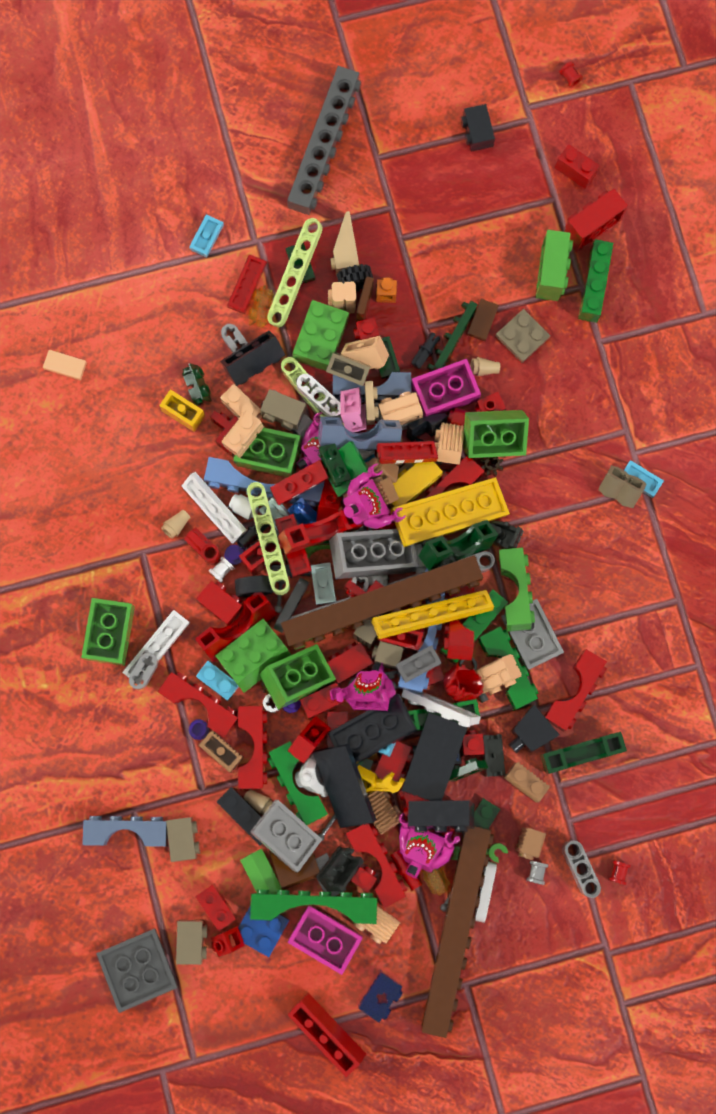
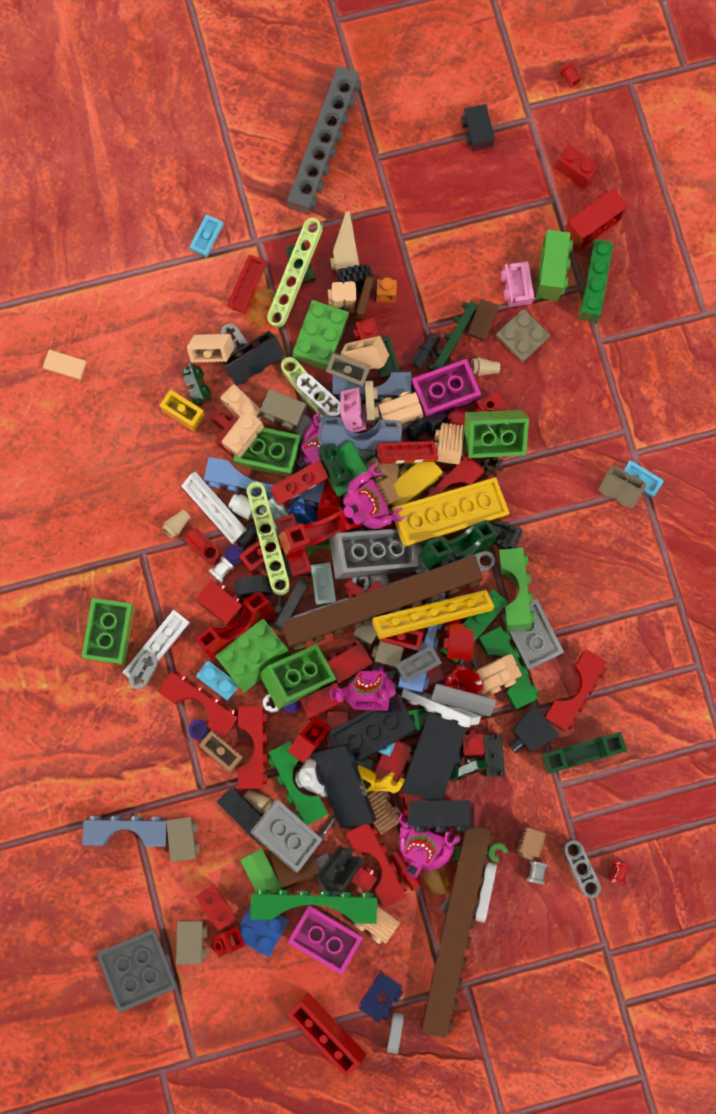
dark green plate [462,798,500,834] -> none
medium nougat brick [504,762,550,803] -> none
none -> light nougat brick [187,334,234,363]
none -> light grey beam [387,1012,404,1054]
none -> light grey tile [431,684,496,716]
none -> bright pink hinge [501,261,534,307]

